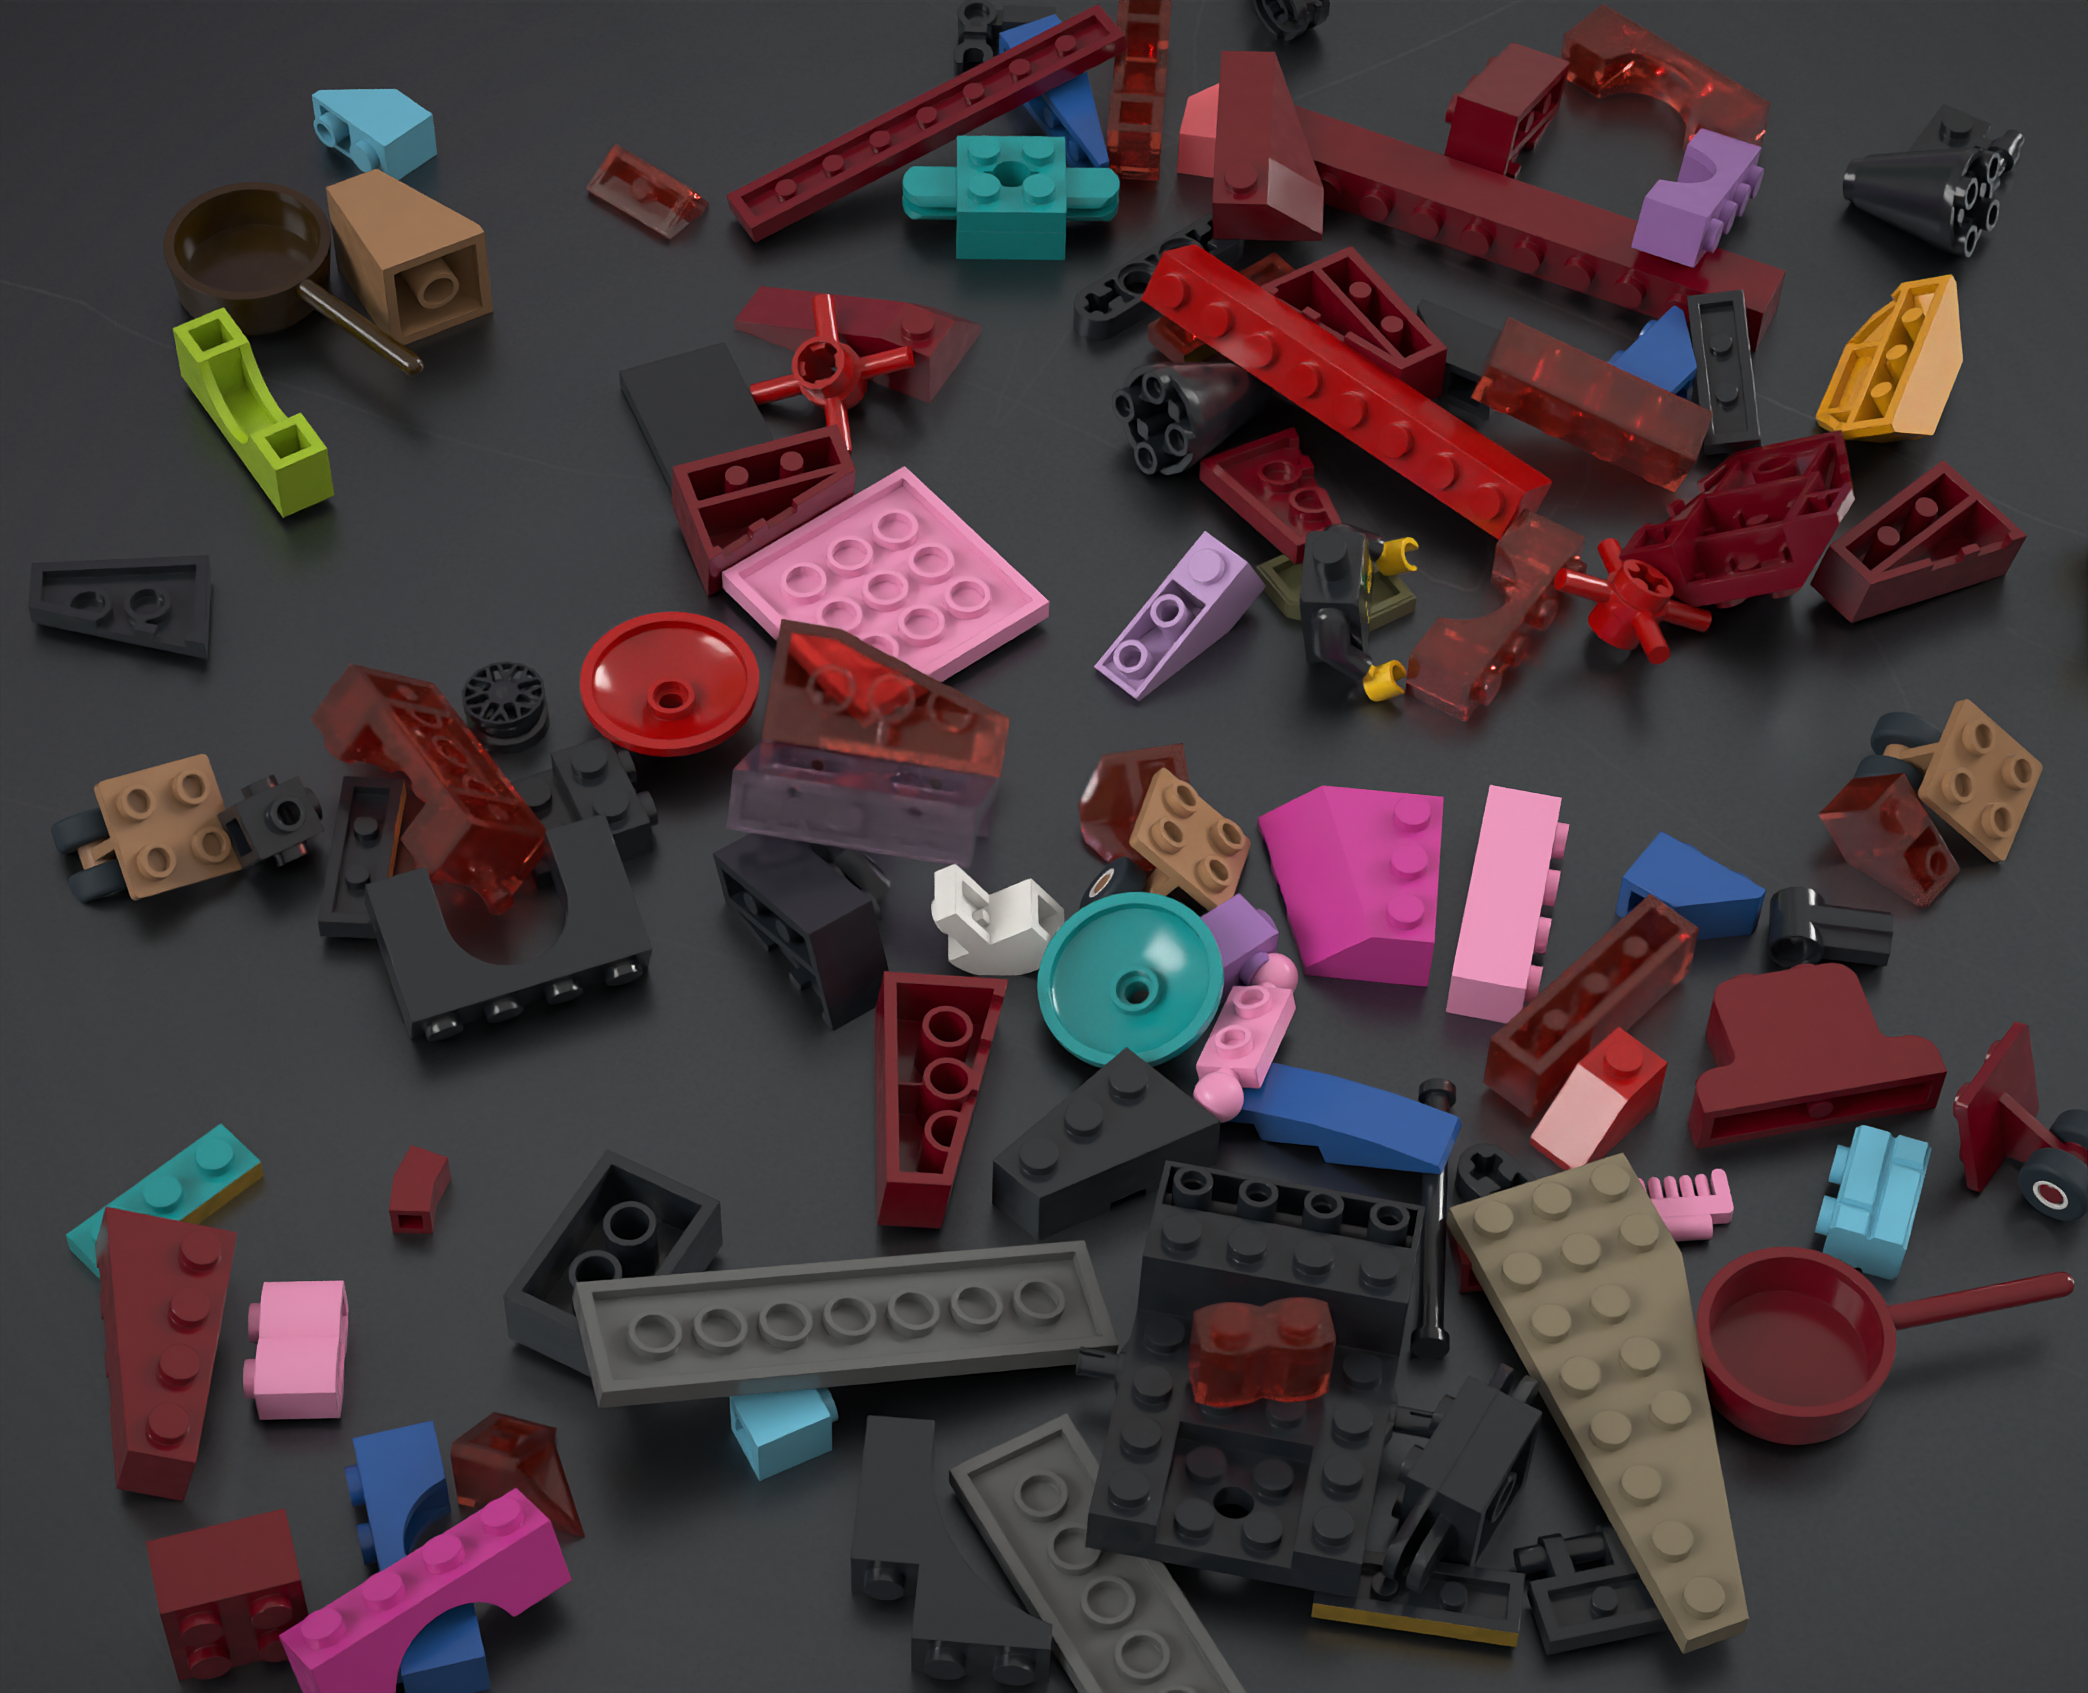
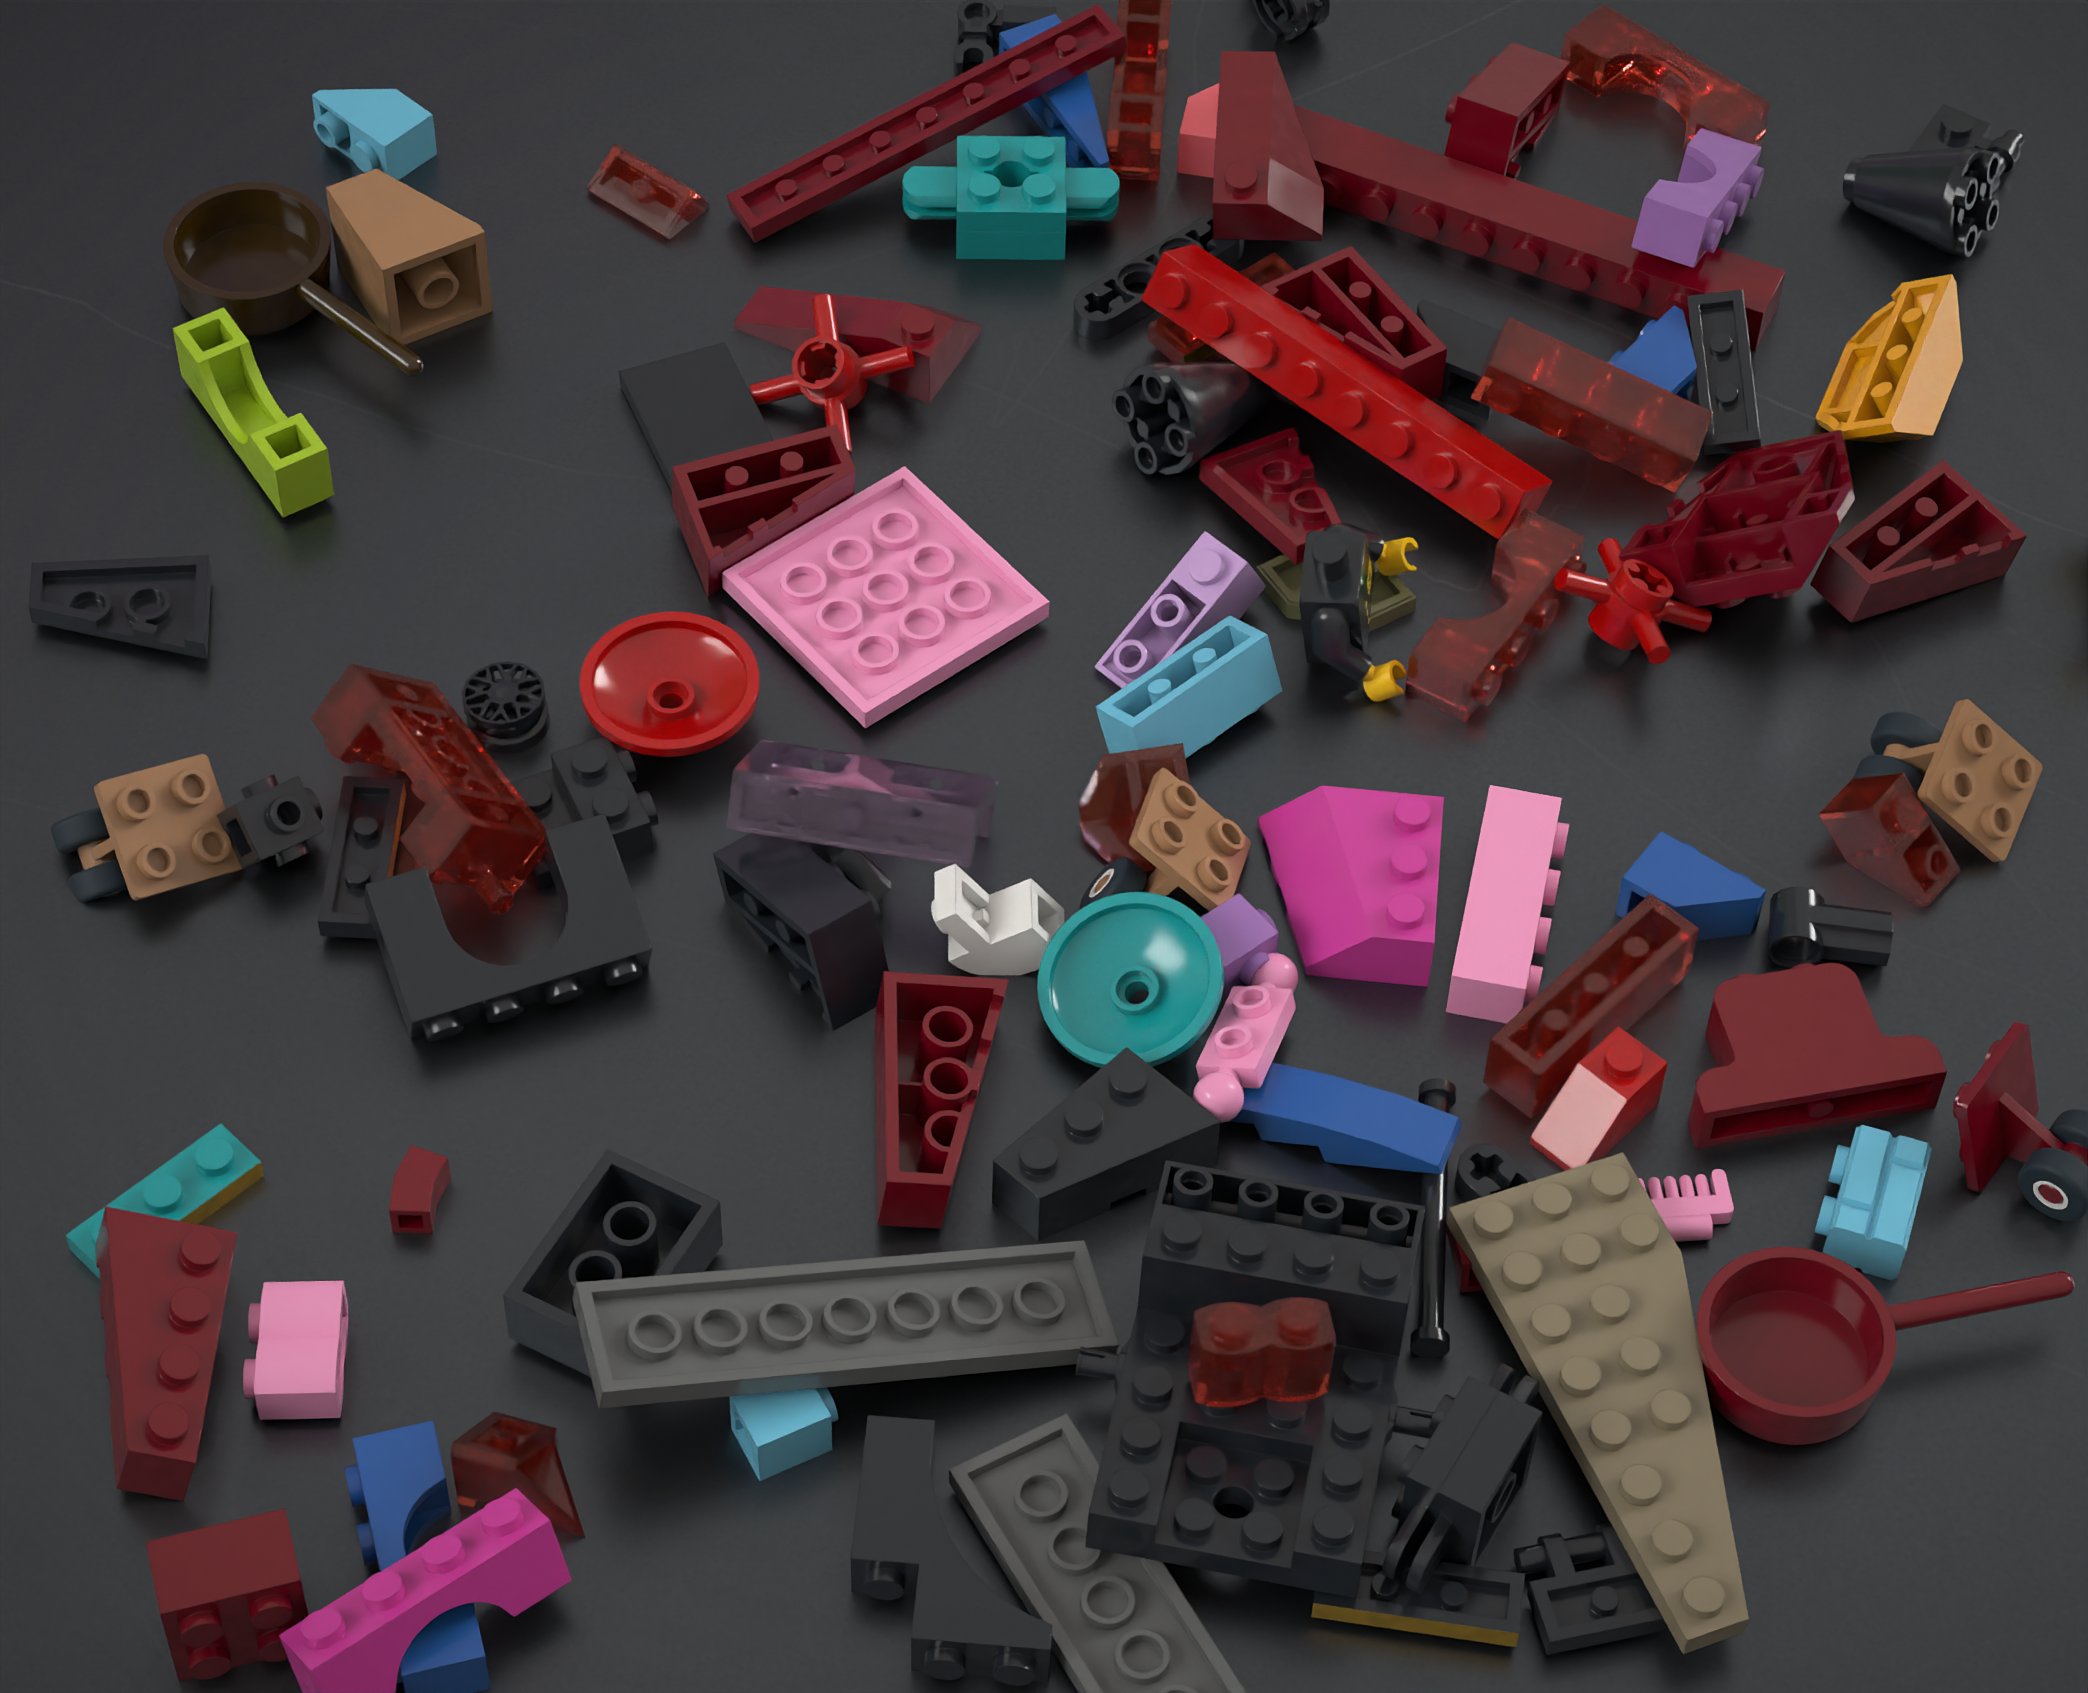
clear red wedge [760,619,1010,778] -> none
none -> medium azure brick [1095,615,1283,784]

